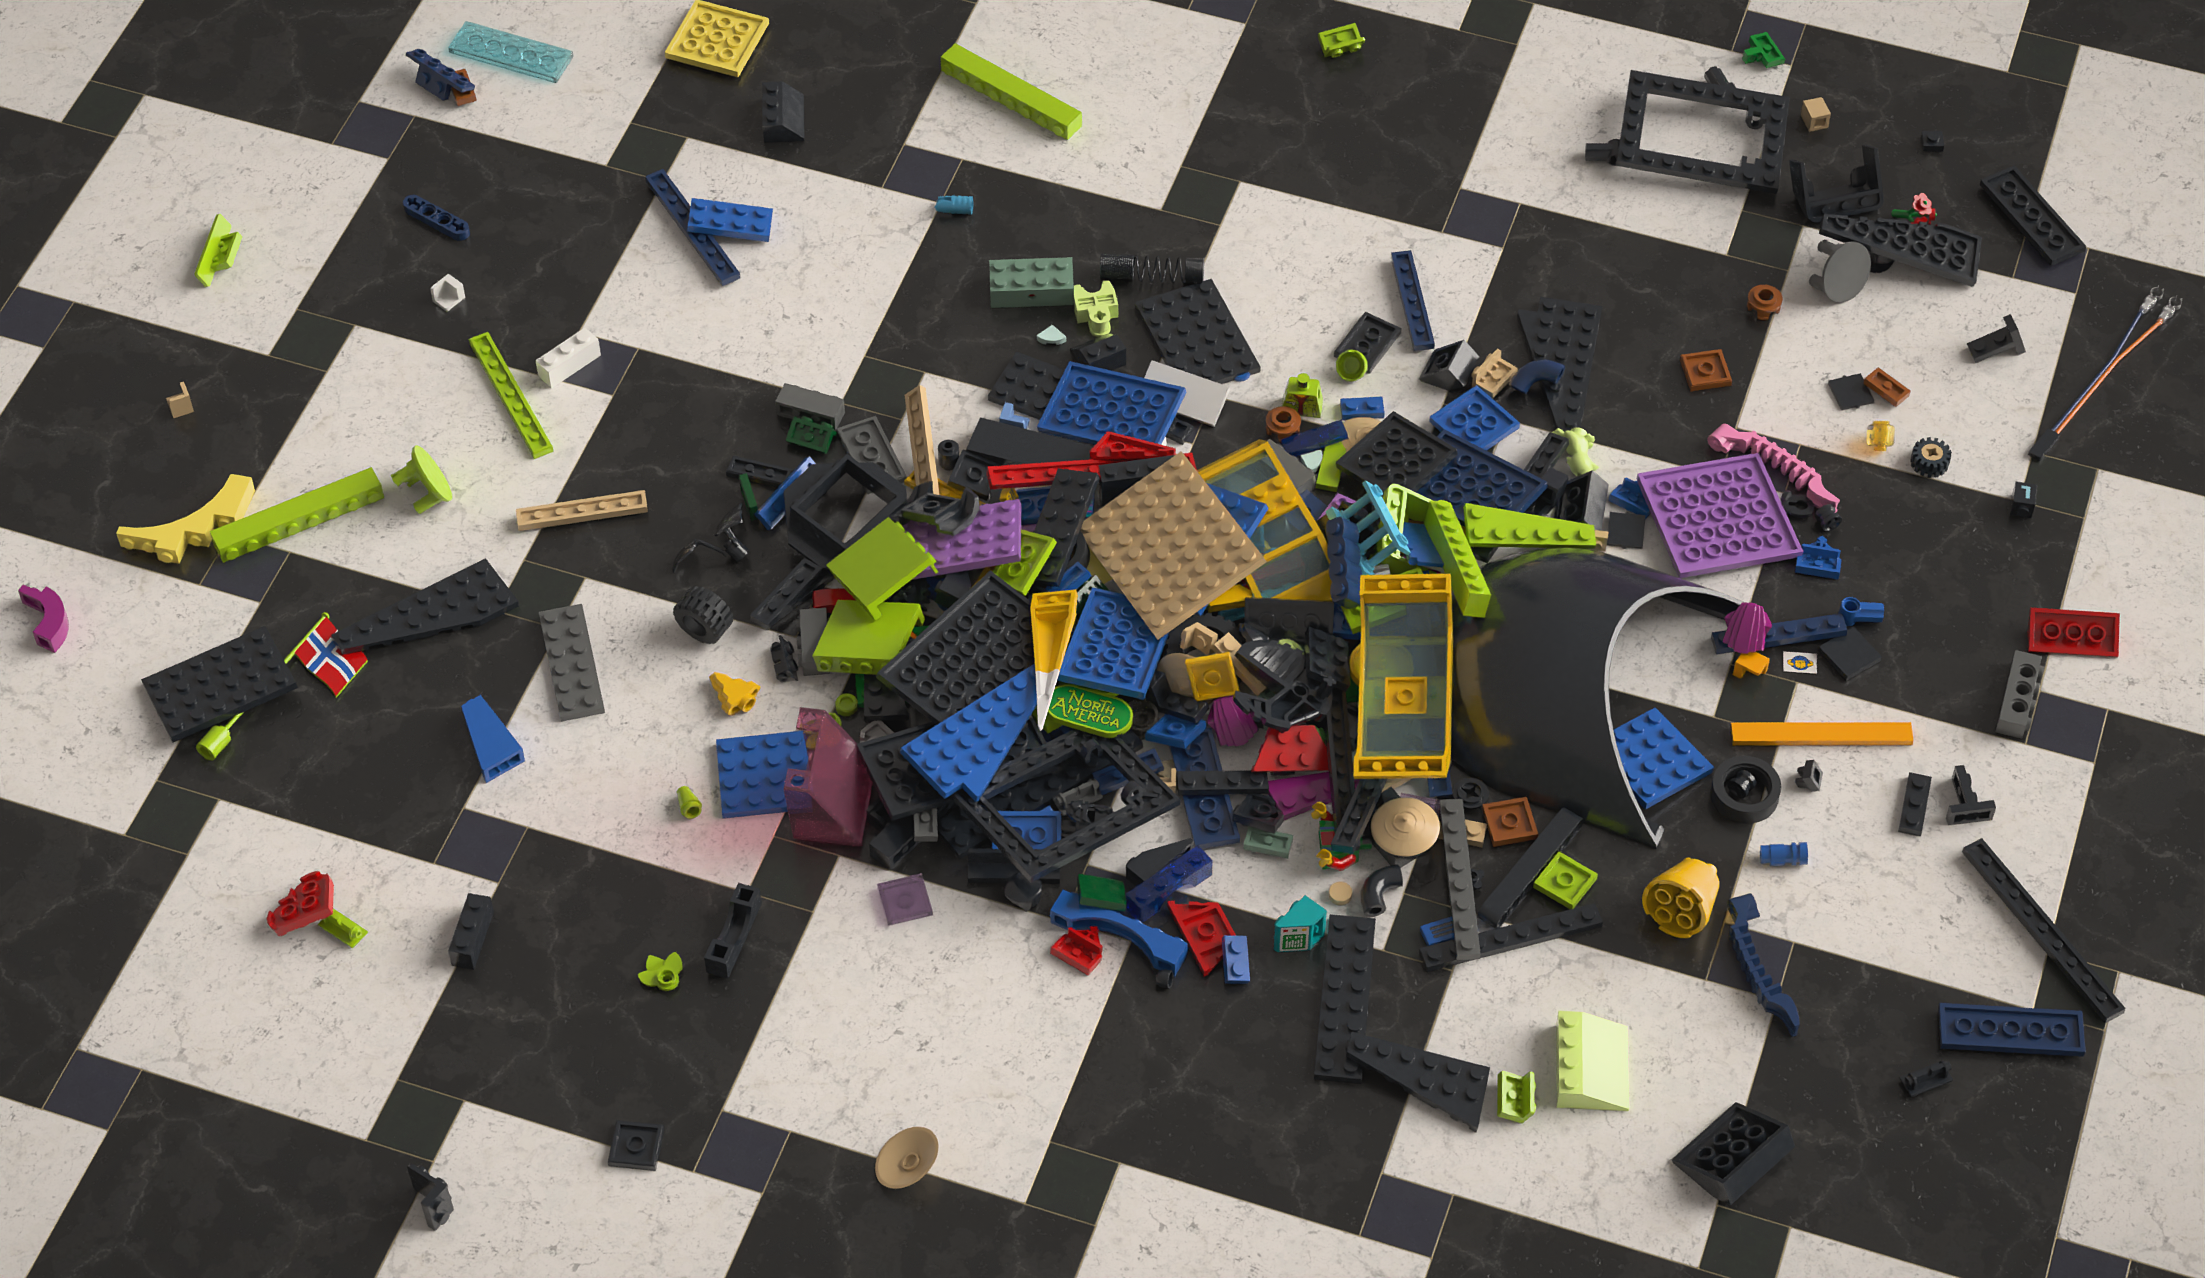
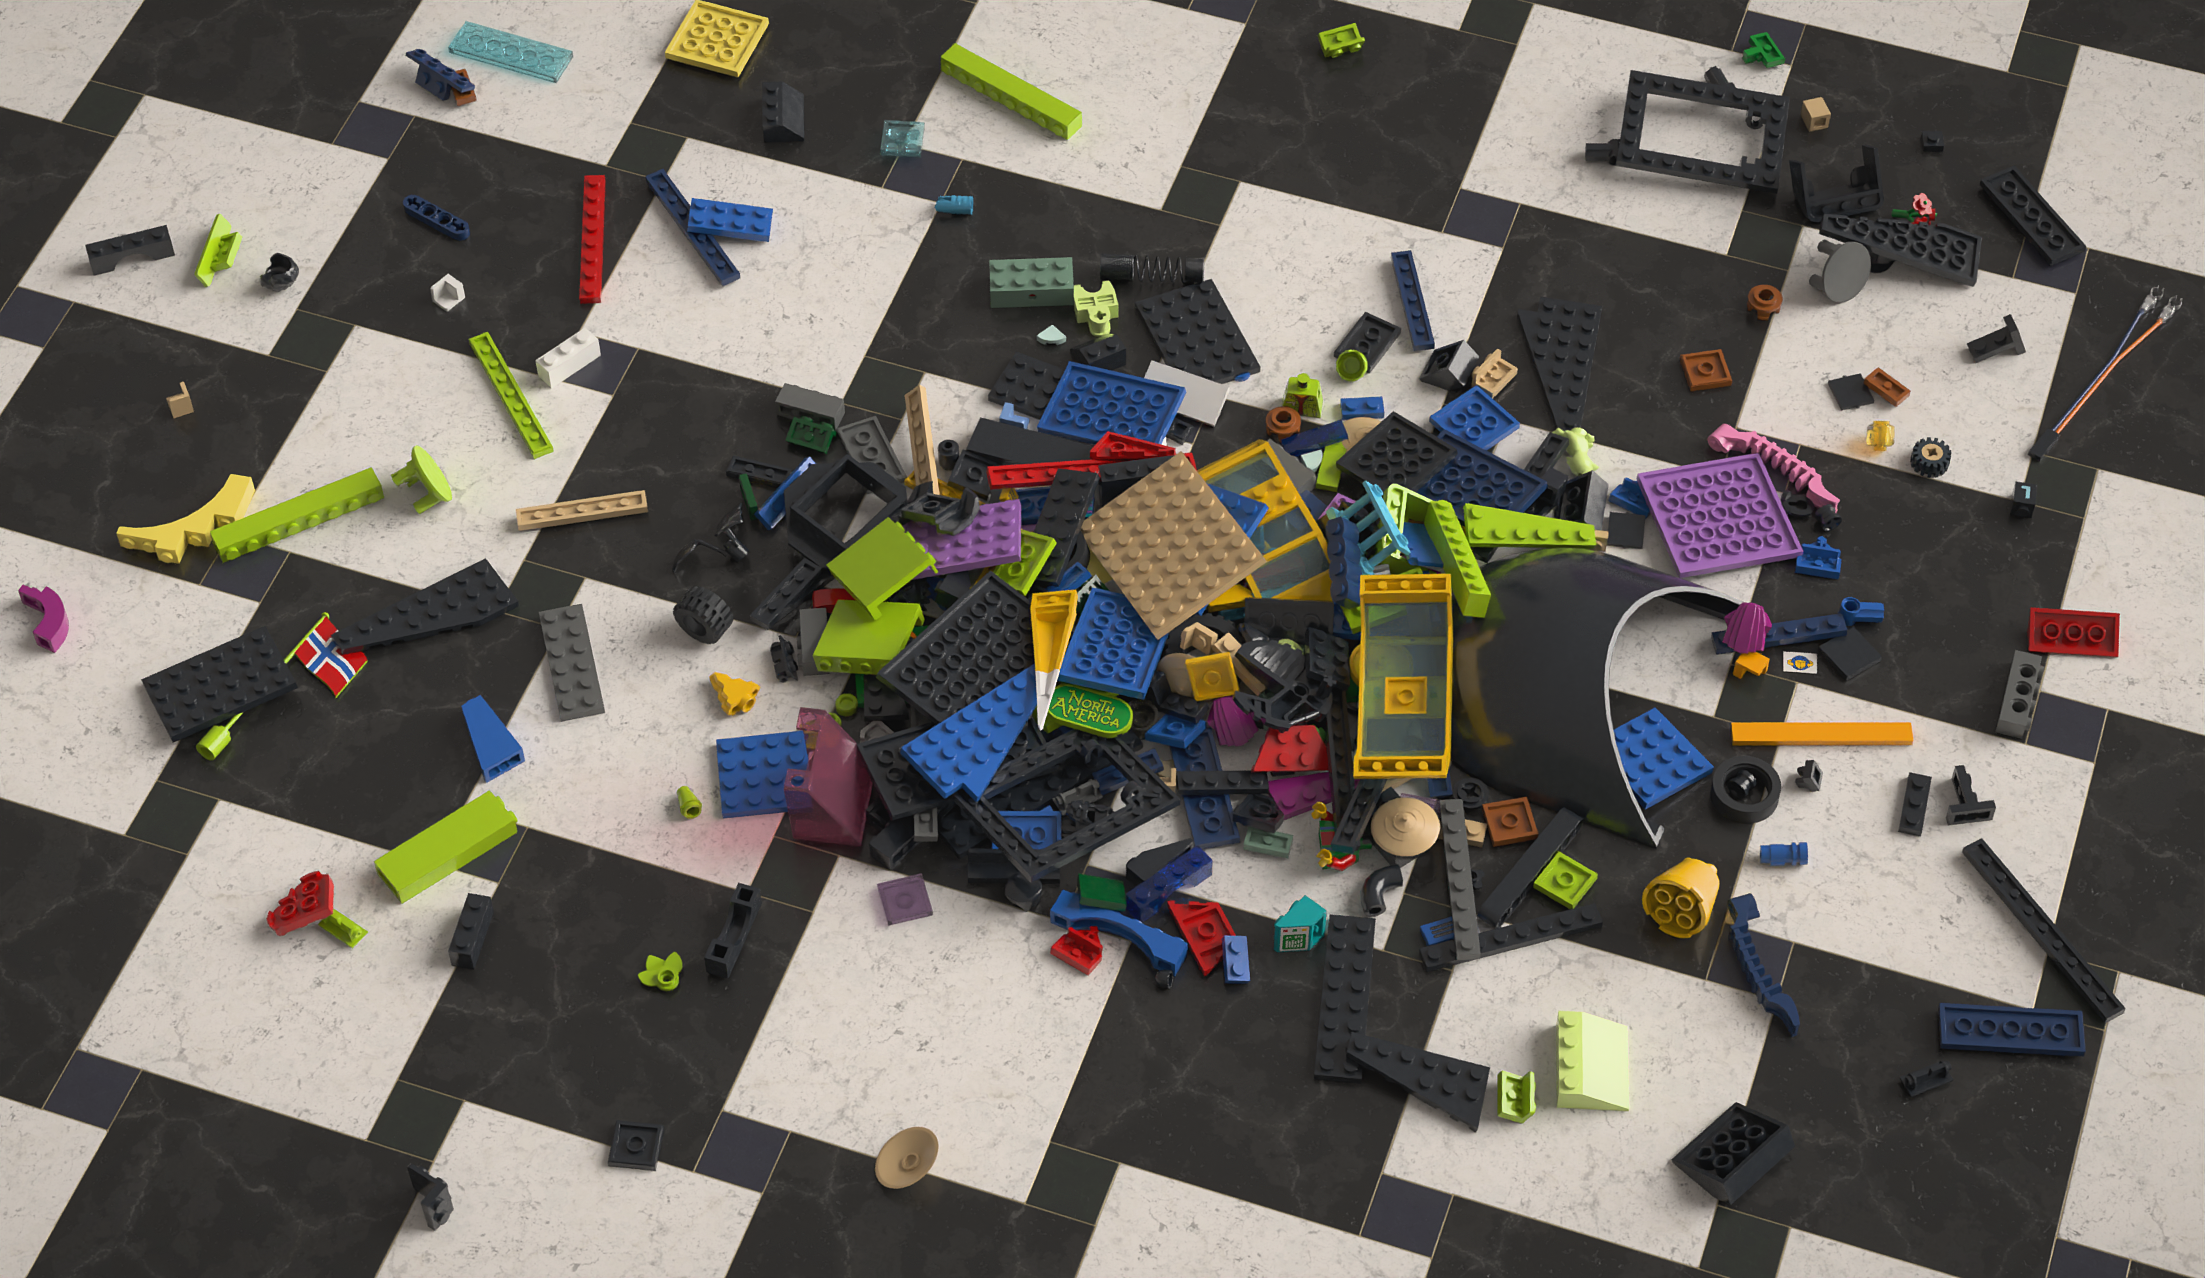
tan tile [1329,882,1352,905] -> none
dark blue cylinder [1508,359,1565,394] -> none
none -> black arch [85,225,175,276]
none -> black hair [260,253,299,292]
none -> lime brick [374,790,518,904]
none -> red plate [580,175,606,304]
none -> clear light blue plate [880,120,925,157]

